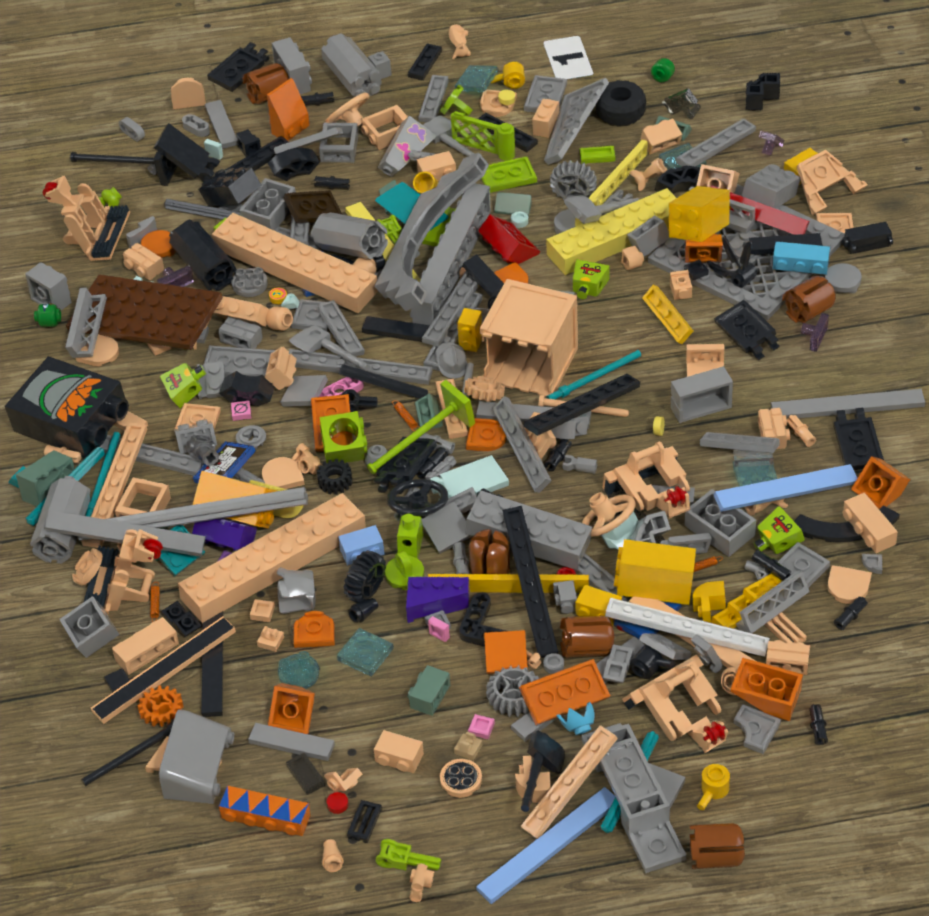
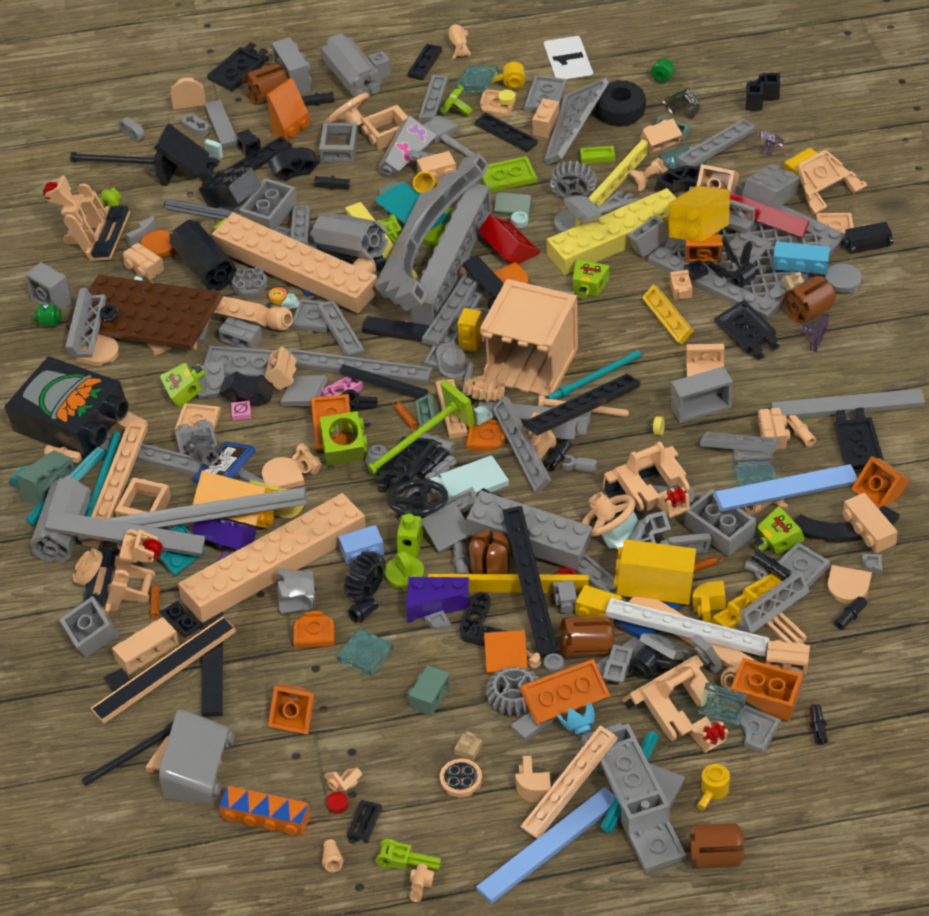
orange gear [138,685,184,727] -> none
clear purple tile [157,266,194,287] -> none
light grey gear [236,425,266,449] -> none
light grey tile [248,723,335,761] -> none
light nougat plate [250,599,275,622] -> none
light nougat tile [257,626,284,652] -> none
light grey tile [274,127,343,154] -> none
clear light blue tile [278,651,319,689] -> none
dark brown tile [283,190,343,223] -> none
clear smoke tile [286,753,325,795] -> none
light grey piece [289,325,370,371] -> none
black tyre [317,459,353,495] -> none
light nougat brick [374,730,424,773] -> none
bright pink tile [428,616,450,642] -> none
lime piece [451,111,515,161] -> none
bright pink tile [468,714,495,739] -> none
black piece [521,730,565,812] -> none
light nougat plate [621,246,644,270] -> none
black tile [749,233,823,254] -> none
none -> black bush [100,304,118,322]
none -> light aqua tile [473,406,493,426]
none -> clear light blue plate [698,683,747,725]
none -> tan tile [782,272,804,291]

